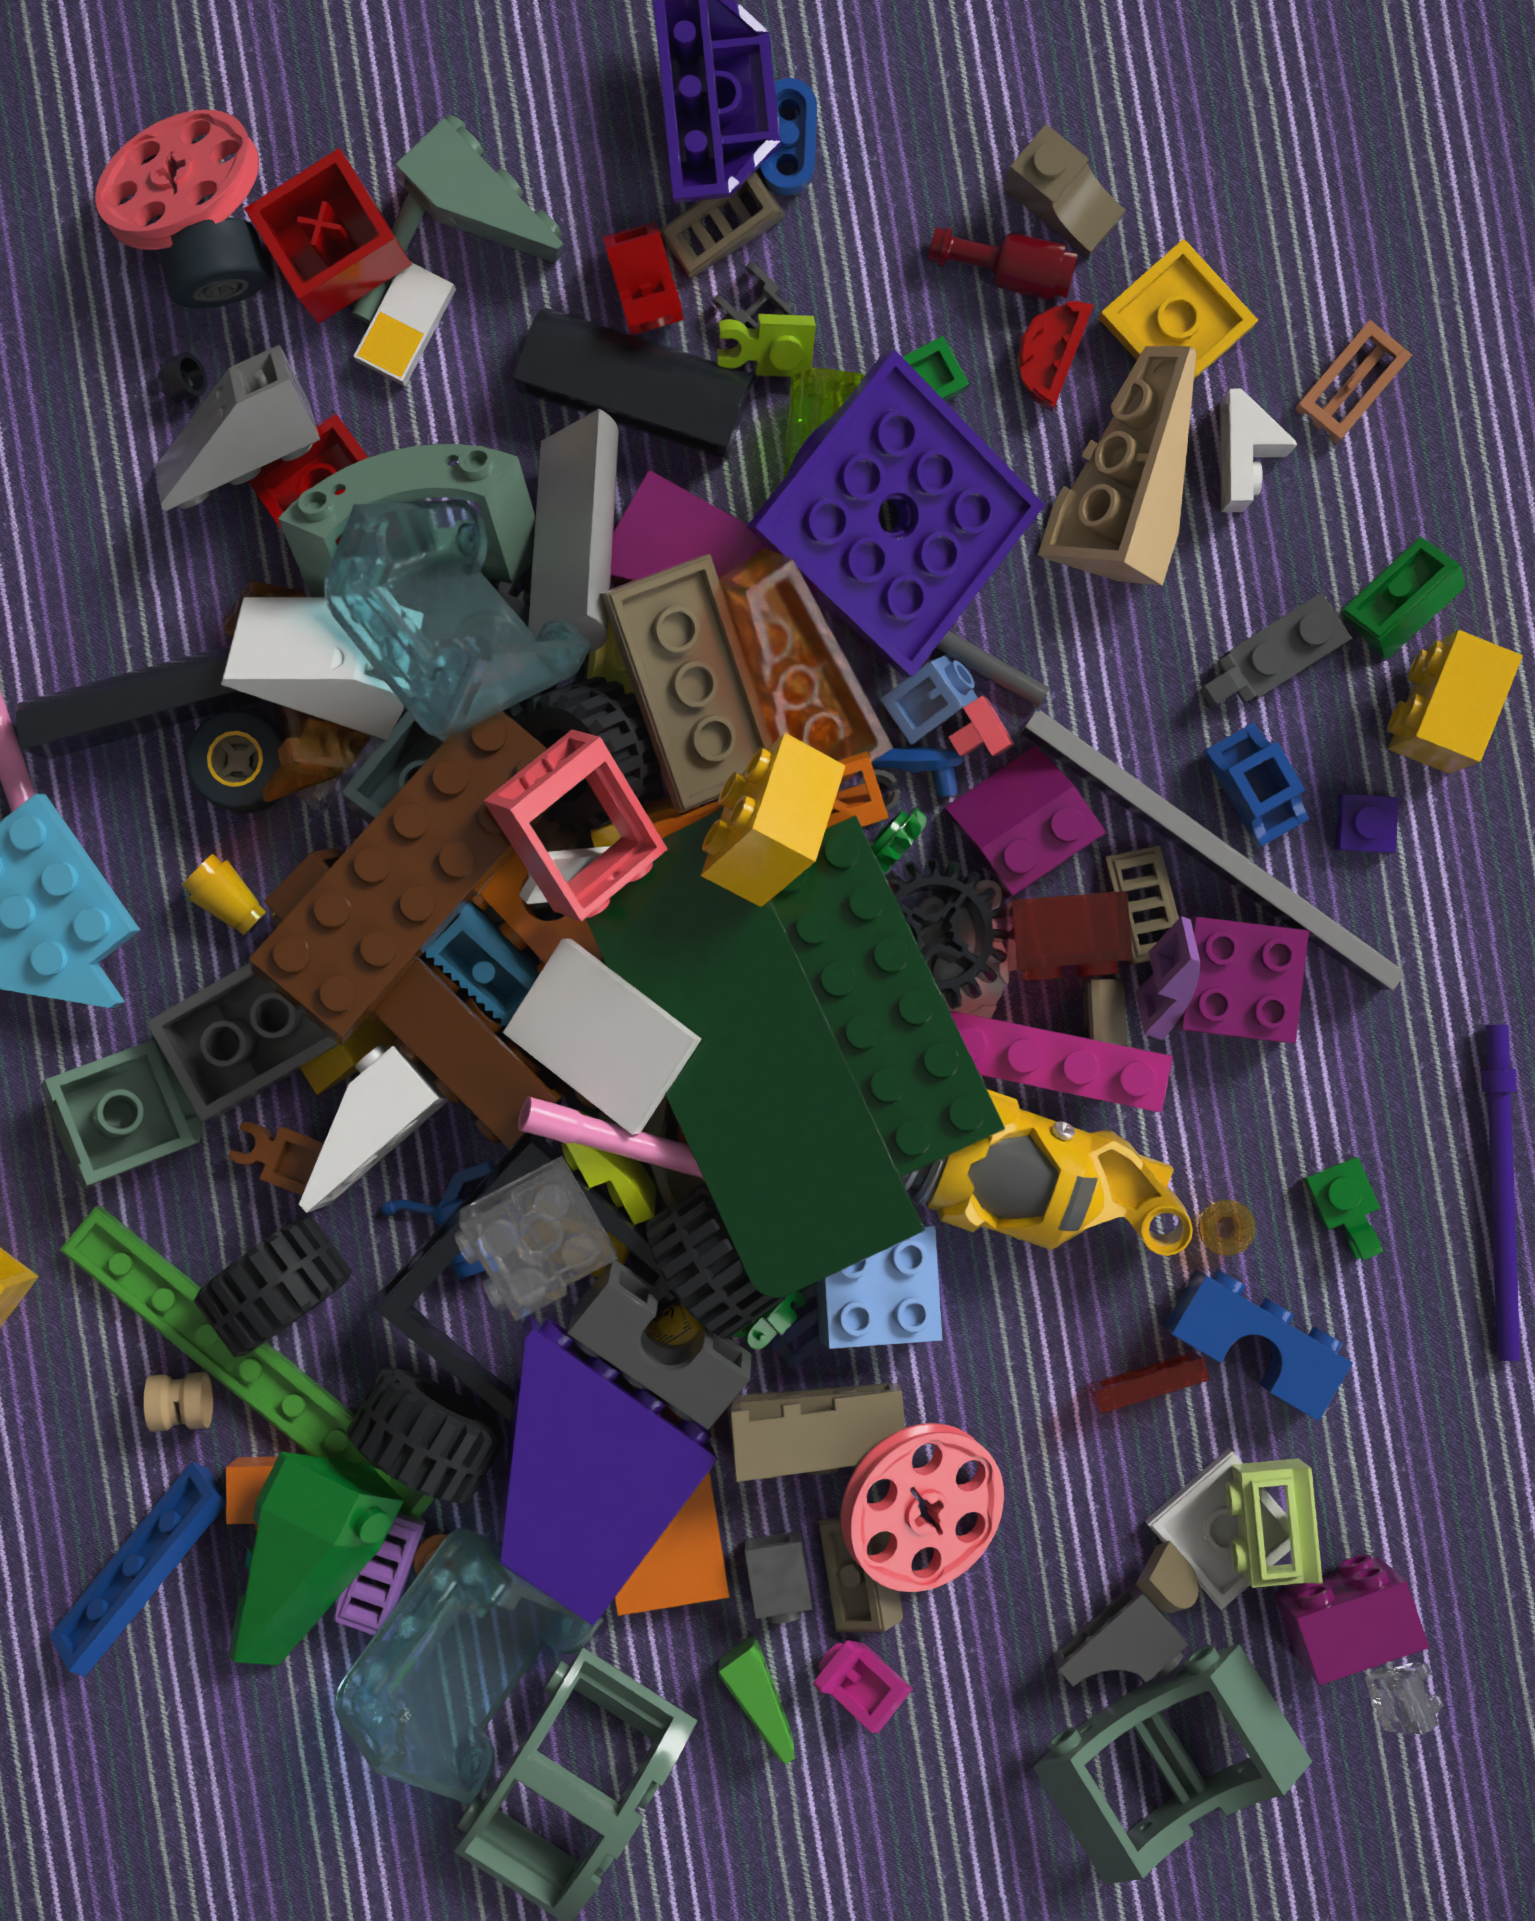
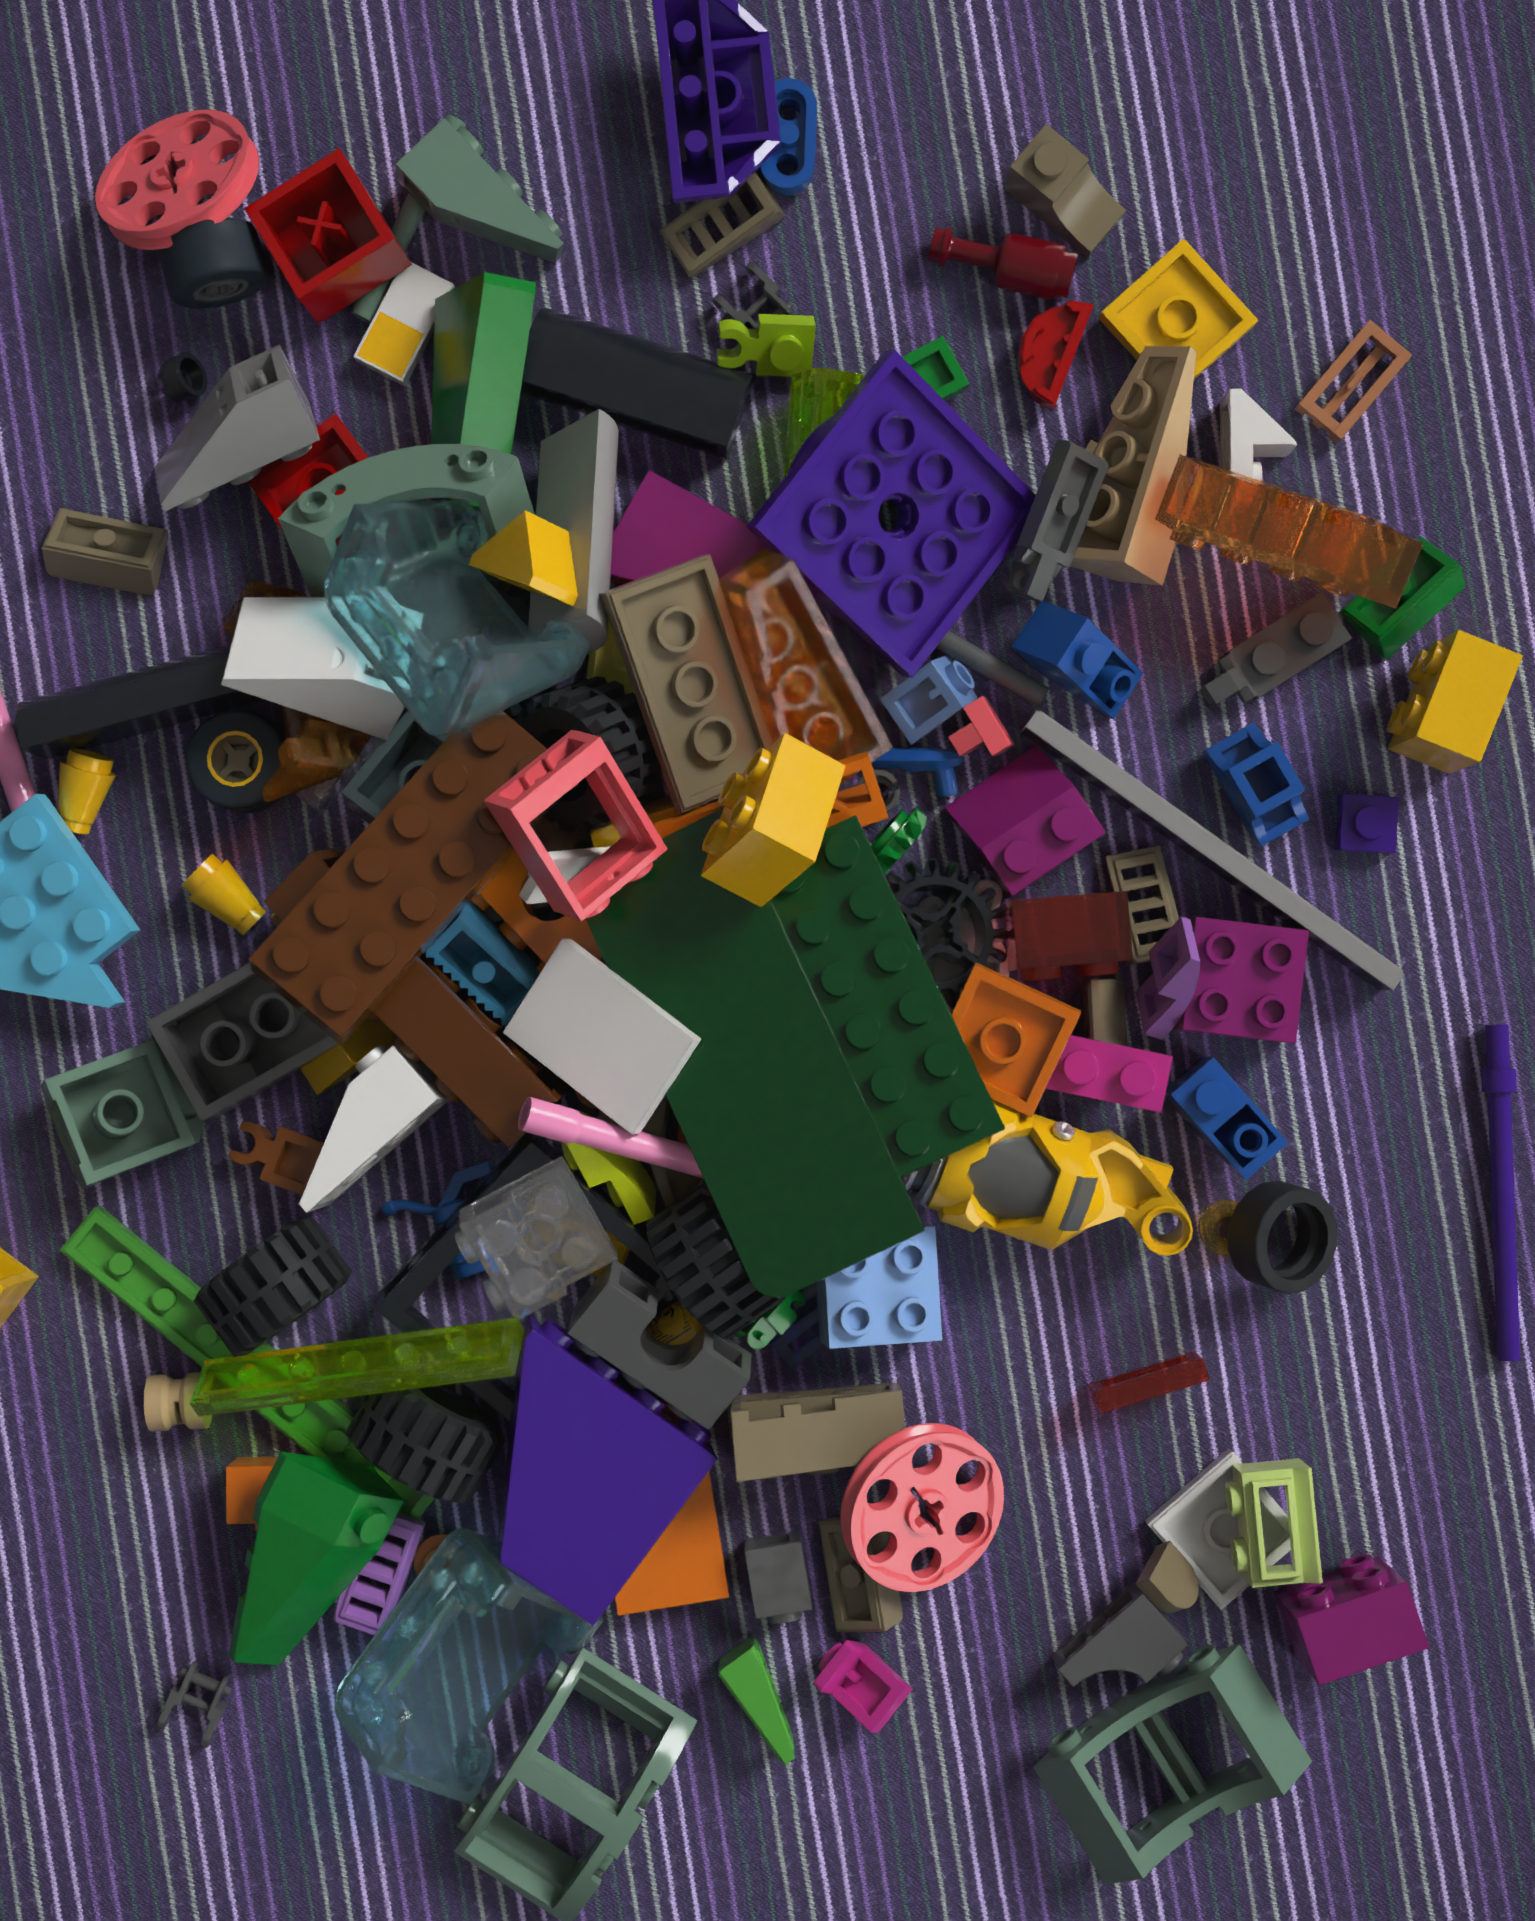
blue plate [49,1461,226,1677] -> none
red brick [602,221,684,335] -> none
blue arch [1163,1268,1353,1421] -> none
green plate [1302,1157,1383,1261] -> none
clear tile [1365,1662,1444,1735] -> none
none -> dark tan slope [41,508,168,596]
none -> yellow cone [57,748,116,834]
none -> dark grey piece [157,1661,232,1748]
none -> clear neon green tile [190,1317,525,1417]
none -> green slope [431,272,536,512]
none -> yellow slope [468,510,578,607]
none -> orange plate [951,962,1081,1117]
none -> dark grey hinge [1006,439,1109,602]
none -> blue slope [1012,601,1143,720]
none -> clear orange wedge [1155,454,1423,608]
none -> blue slope [1165,1056,1289,1180]
none -> black tyre [1228,1181,1338,1294]

